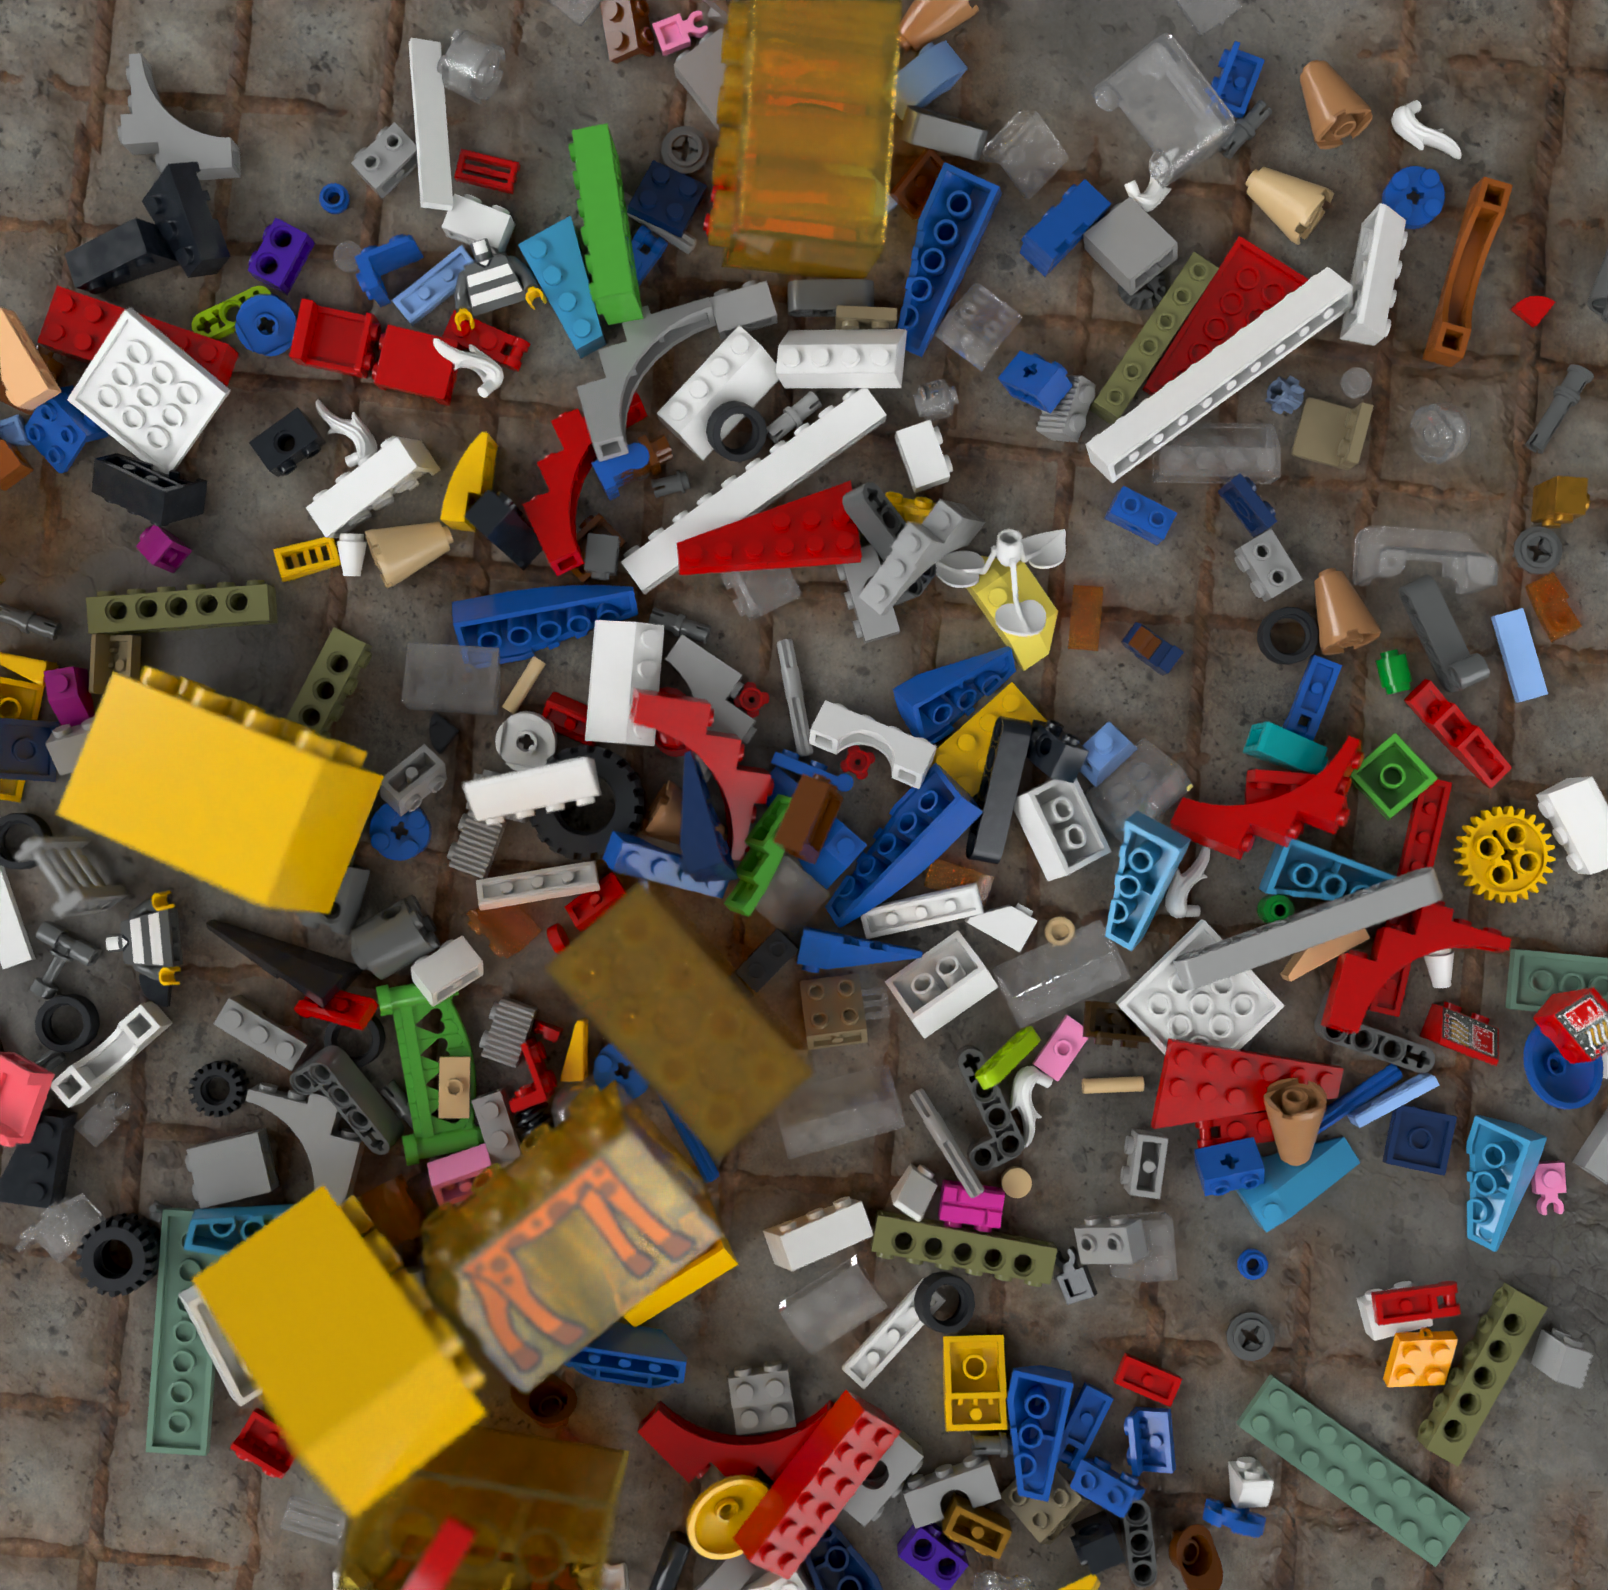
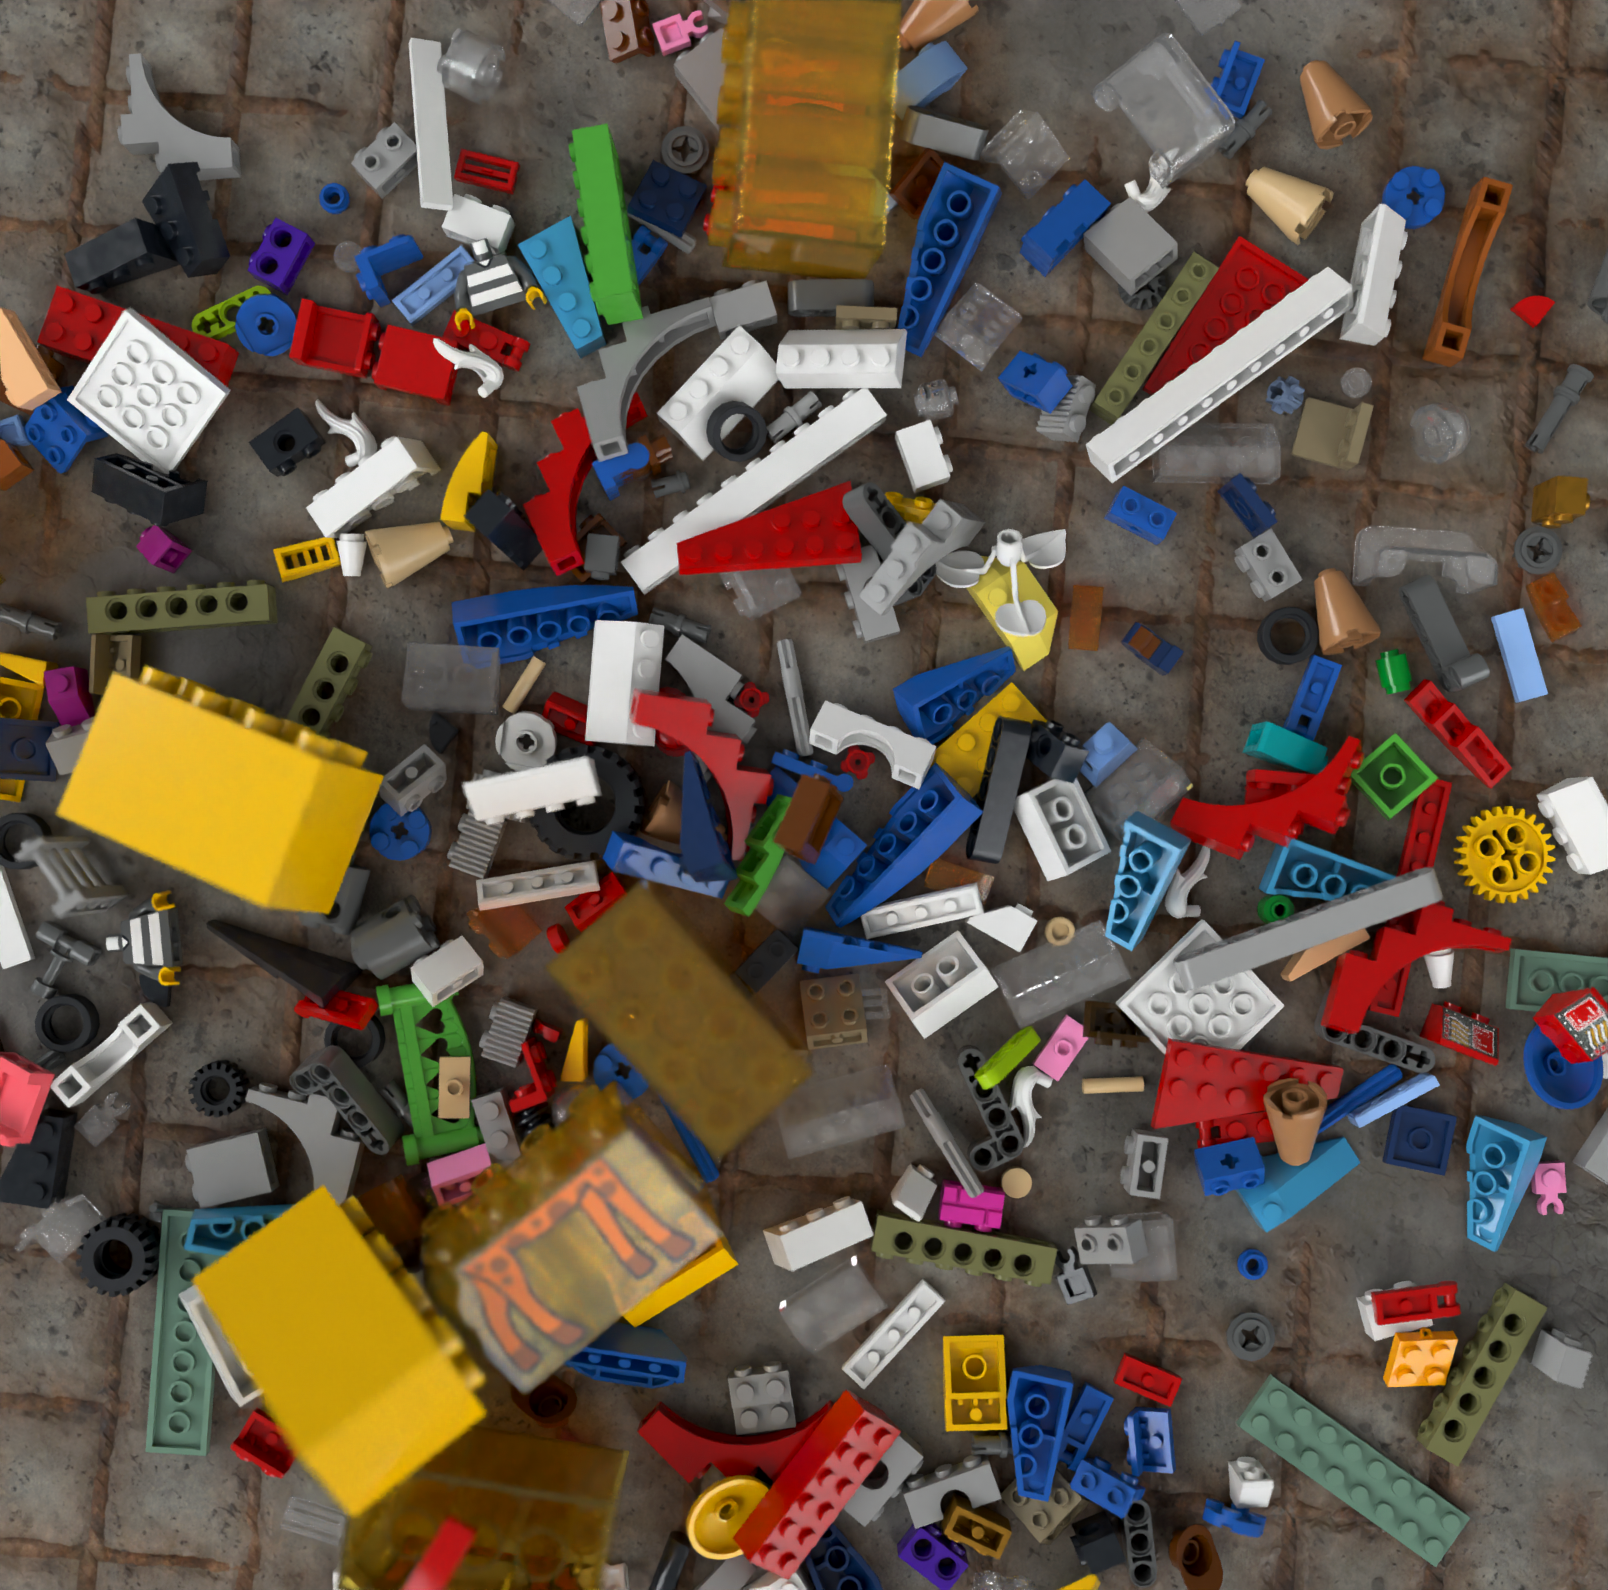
light grey arch [214,995,316,1071] -> none
black tyre [914,1272,975,1334] -> none
white piece [1391,100,1462,159] -> none

